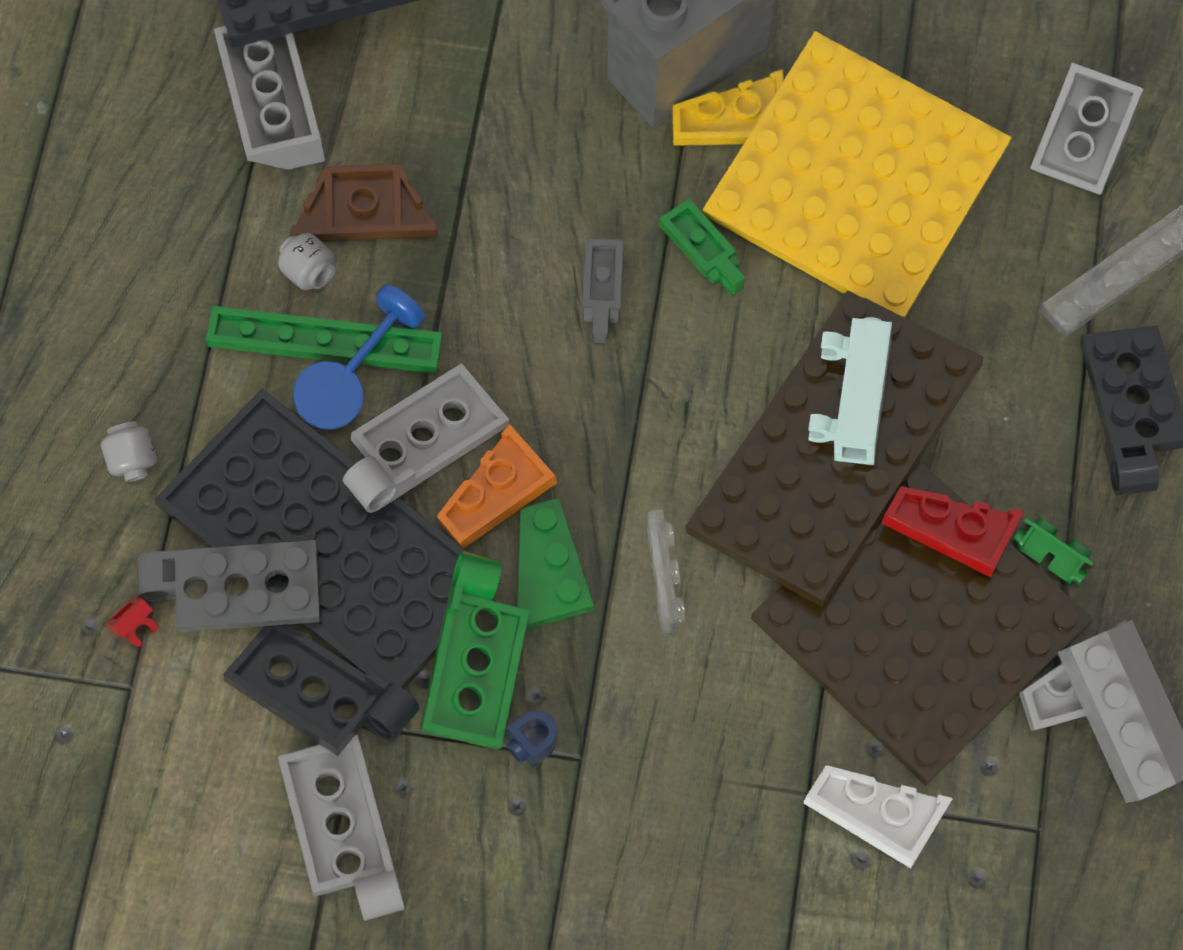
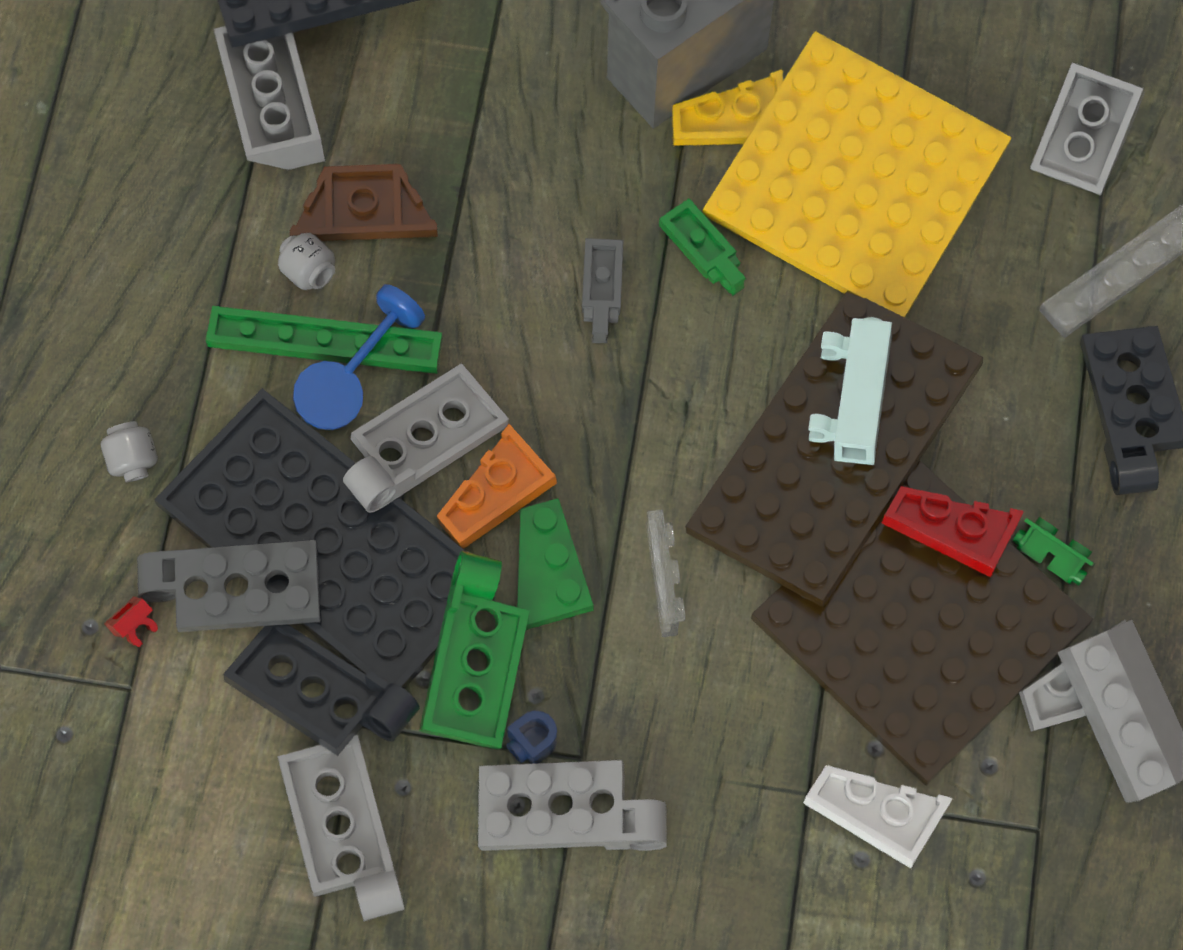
none -> light grey hinge [478,760,667,851]

